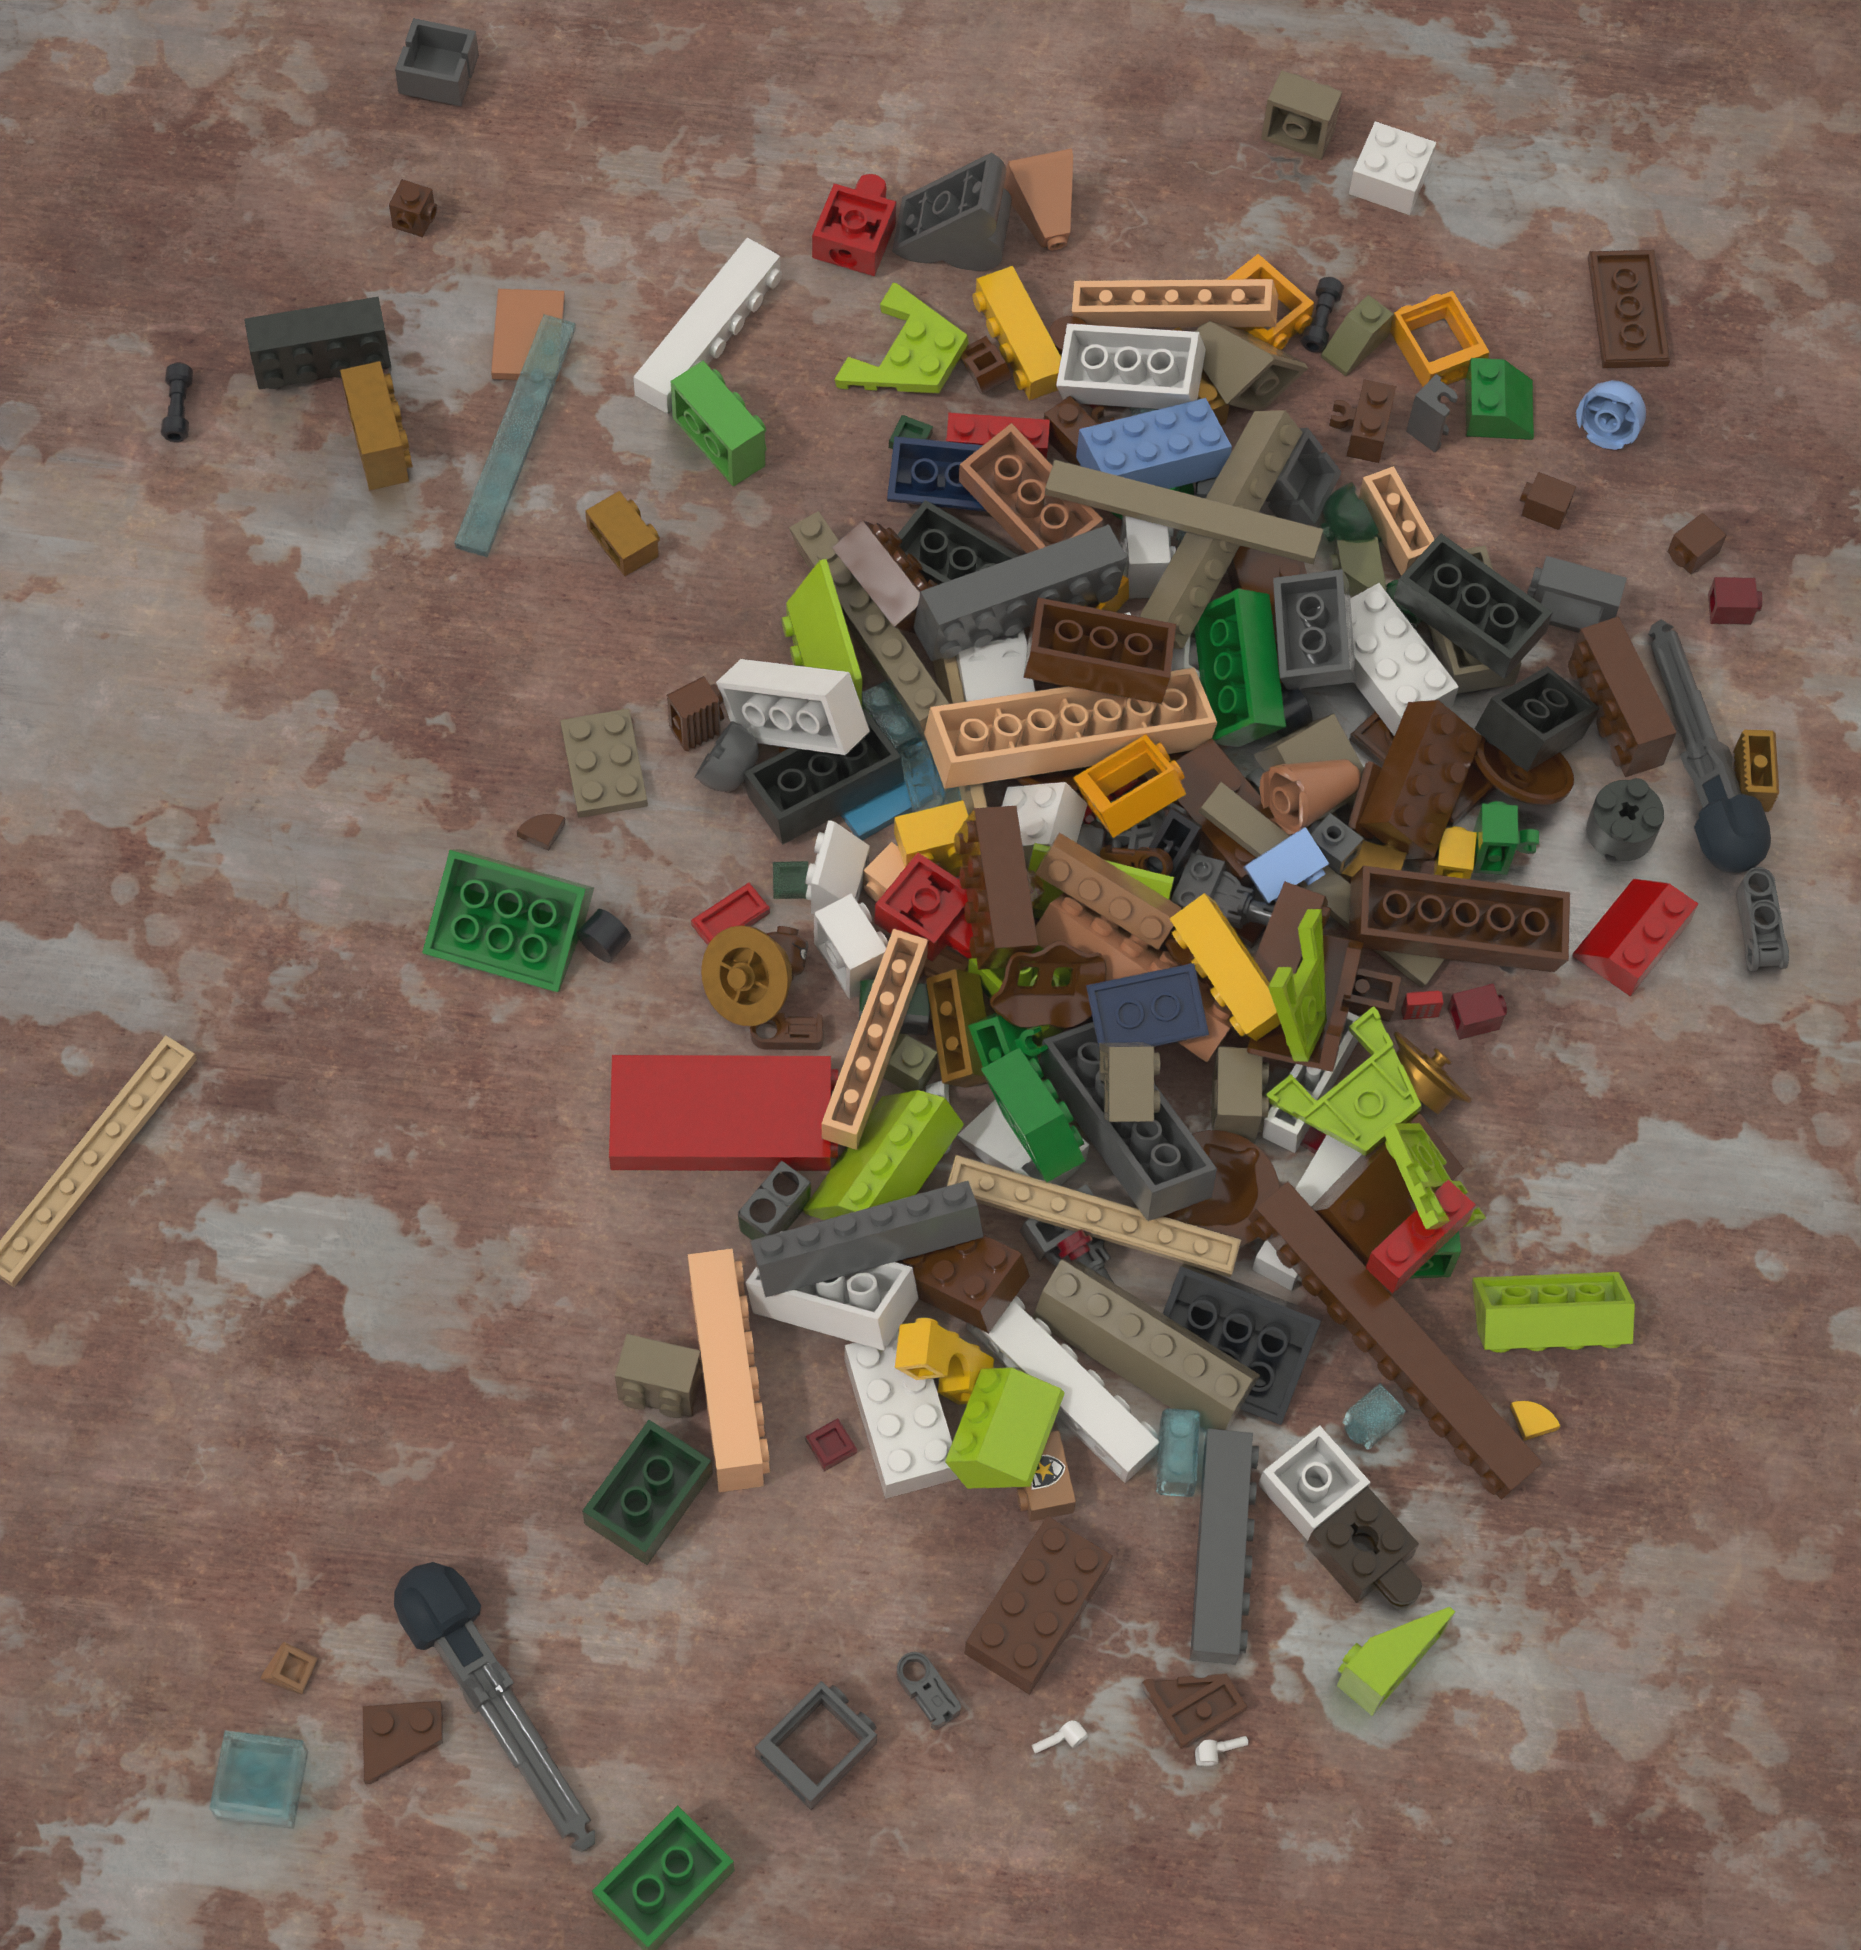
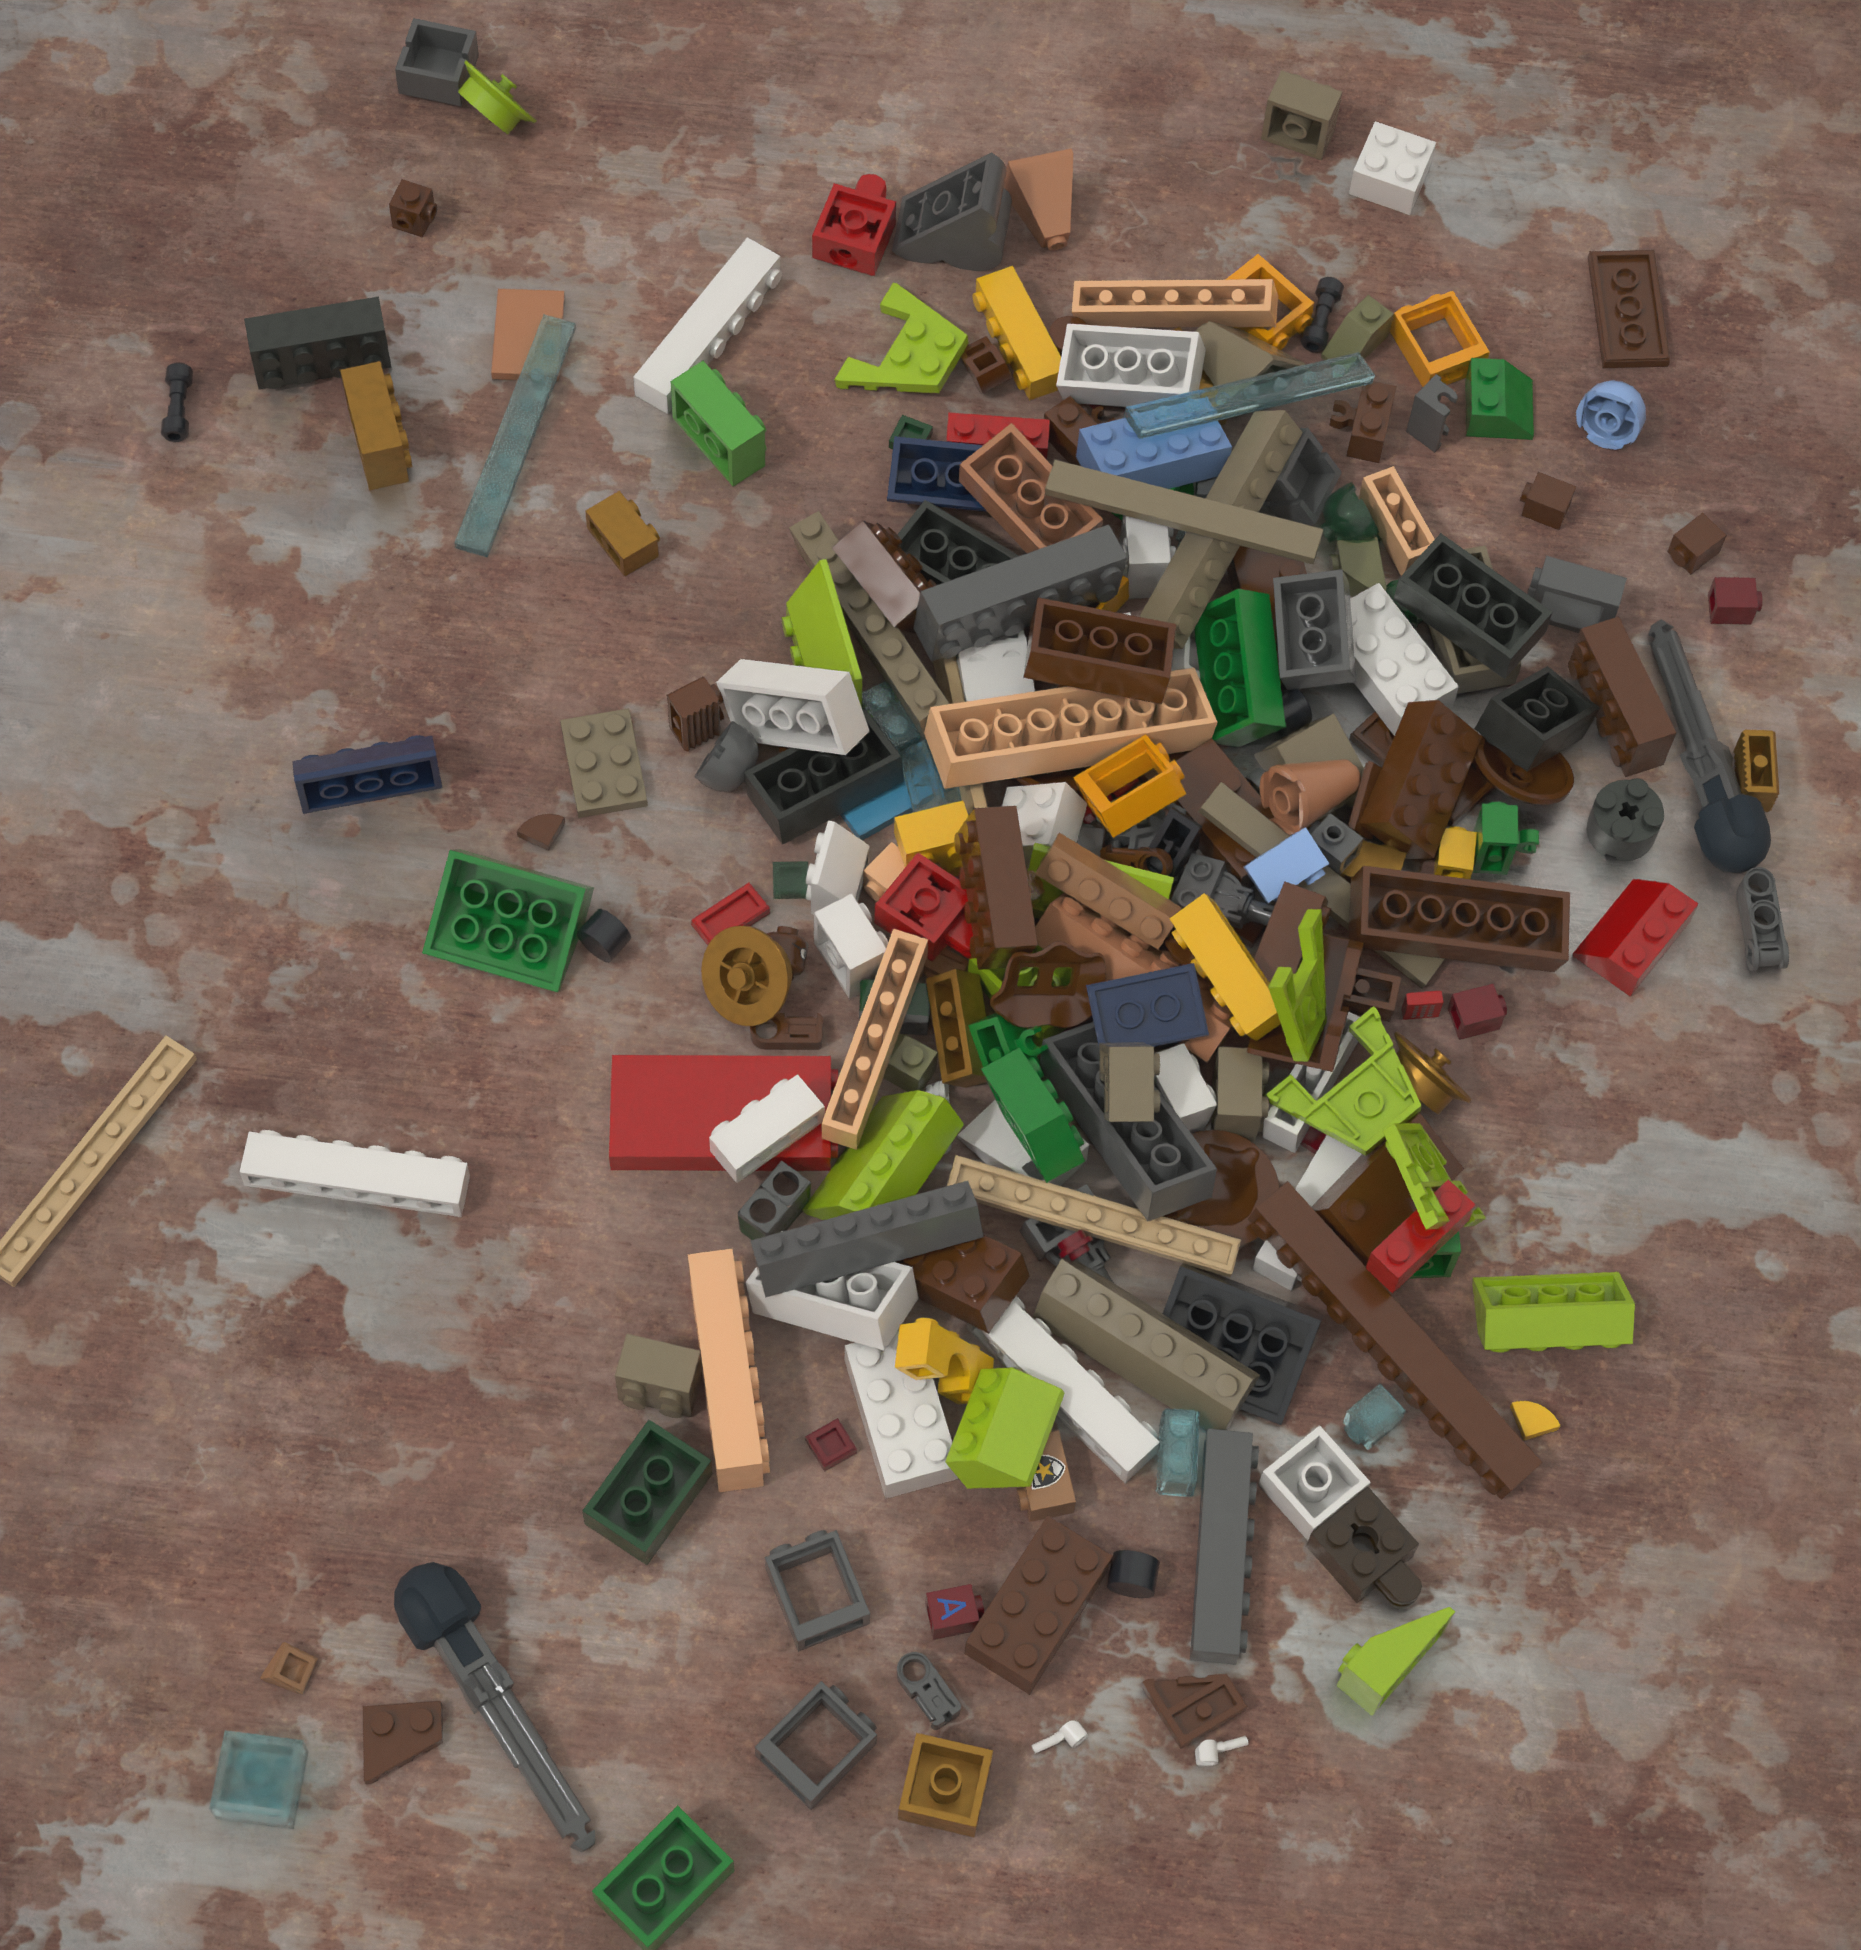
none -> white brick [240,1130,470,1217]
none -> dark blue slope [292,735,442,814]
none -> lime wheel [457,60,537,135]
none -> white brick [709,1074,825,1183]
none -> dark grey window [765,1530,870,1652]
none -> pearl gold brick [898,1733,993,1837]
none -> dark red brick [925,1584,985,1640]
none -> black piece [1107,1550,1160,1598]
none -> clear light blue tile [1124,352,1375,439]
none -> white brick [1154,1043,1217,1133]

